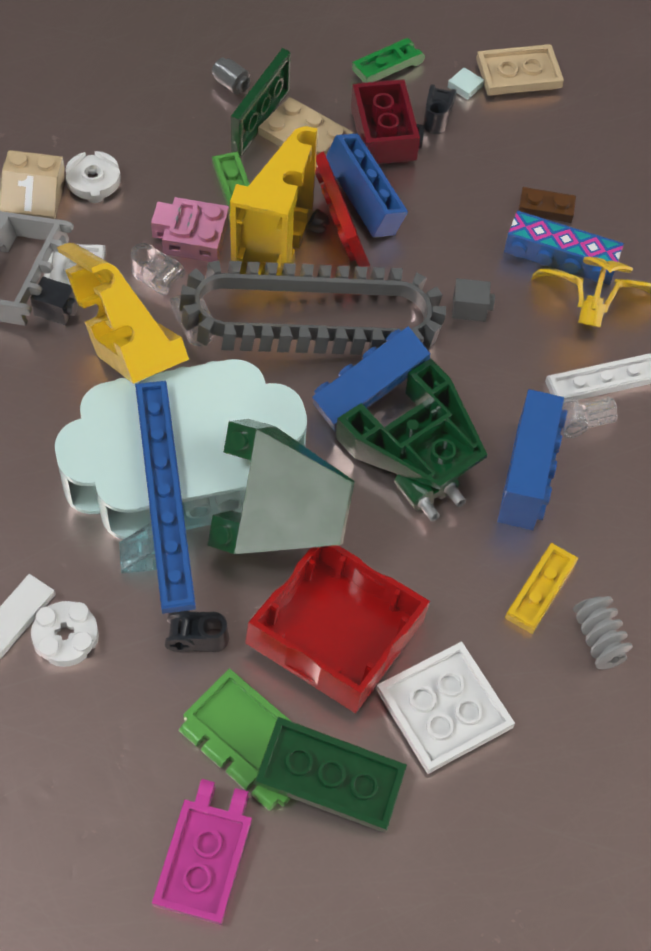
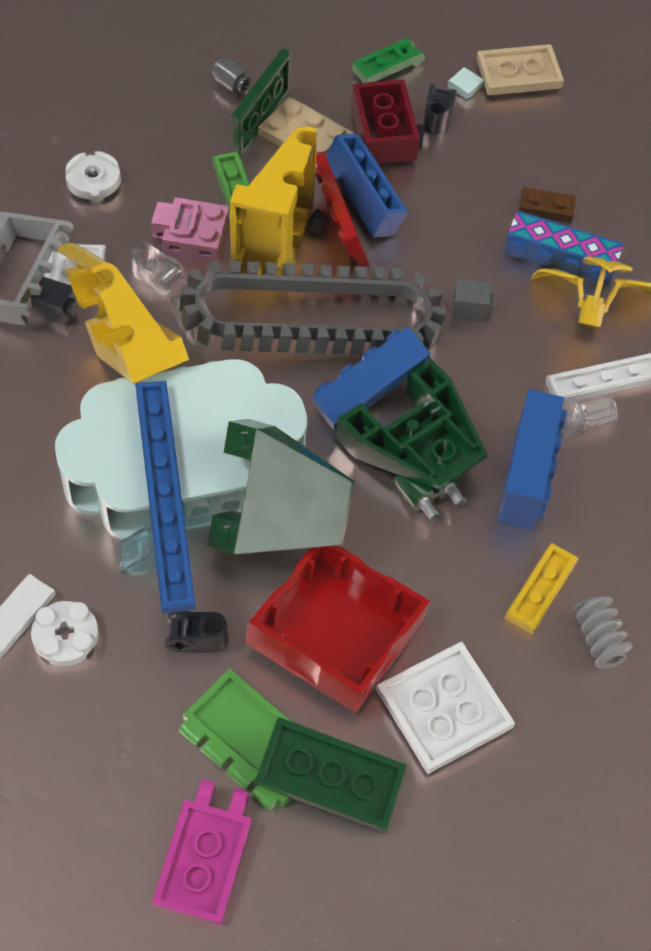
tan slope [0,150,66,219] -> none

